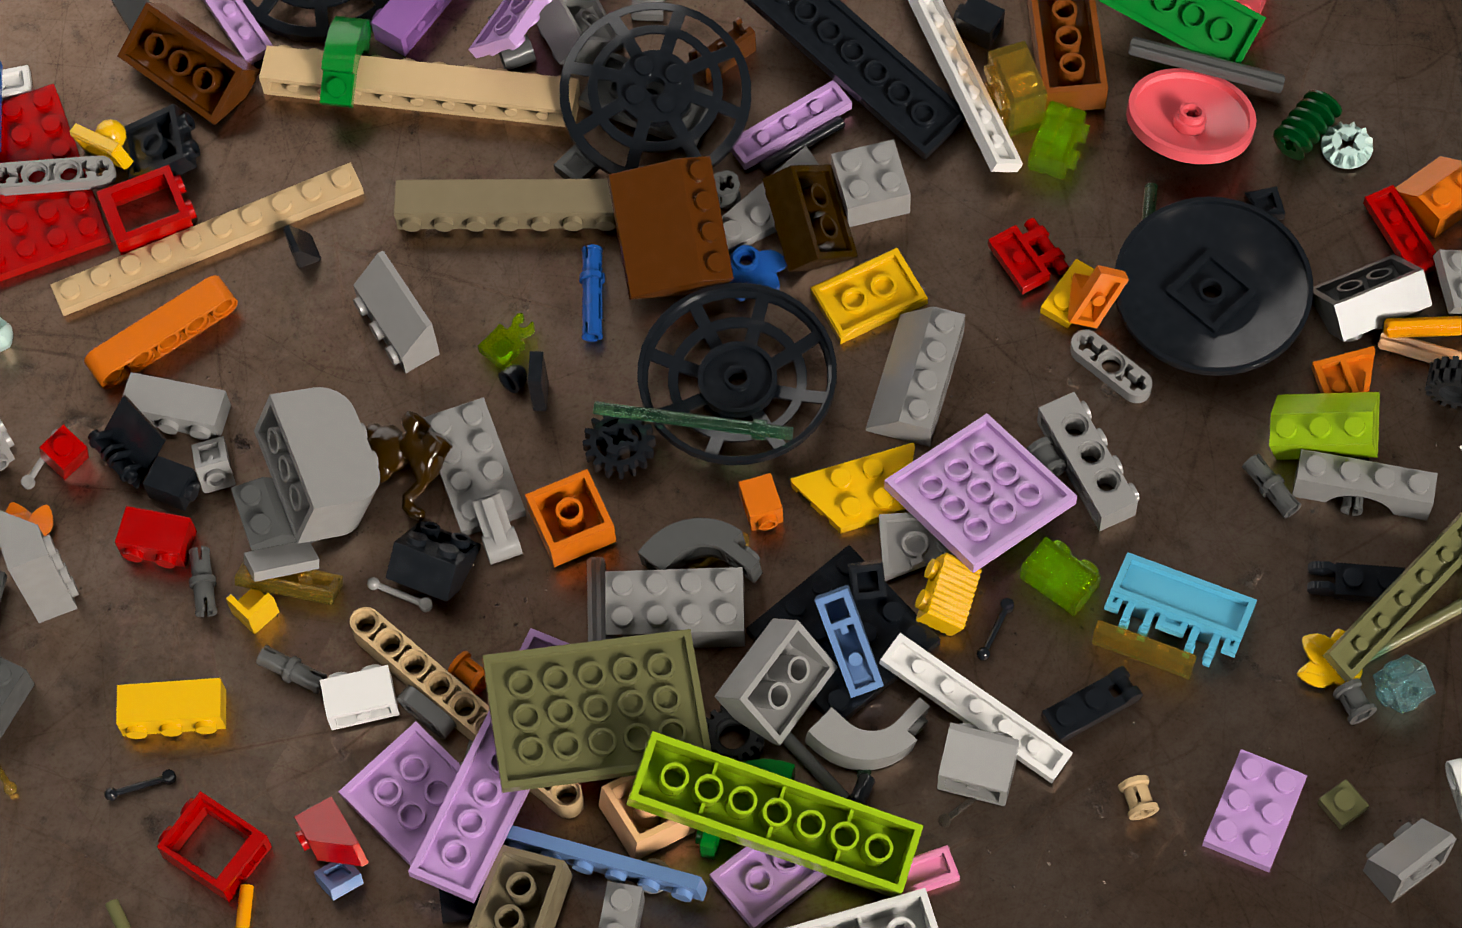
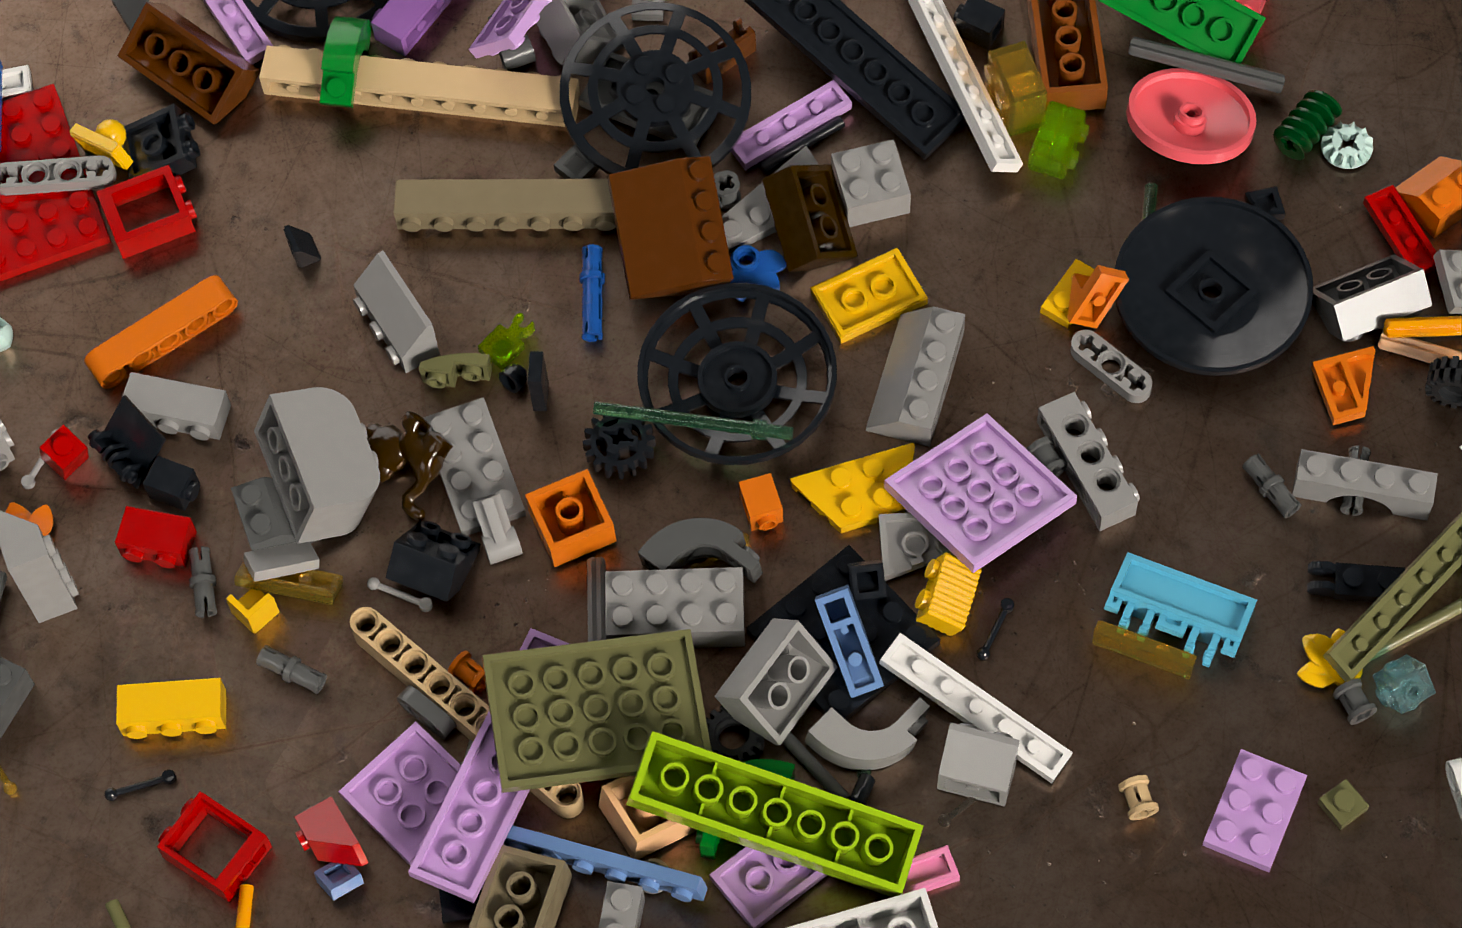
tan plate [50,162,364,316] -> none
light grey bracket [191,436,236,493] -> none
white brick [320,664,400,730] -> none
red plate [988,218,1069,295] -> none
clear neon green brick [1020,537,1101,616] -> none
black plate [1041,666,1143,744] -> none
lime slope [1269,392,1380,460] -> none
light grey slope [1363,818,1457,903] -> none
none -> olive slope [419,353,492,388]

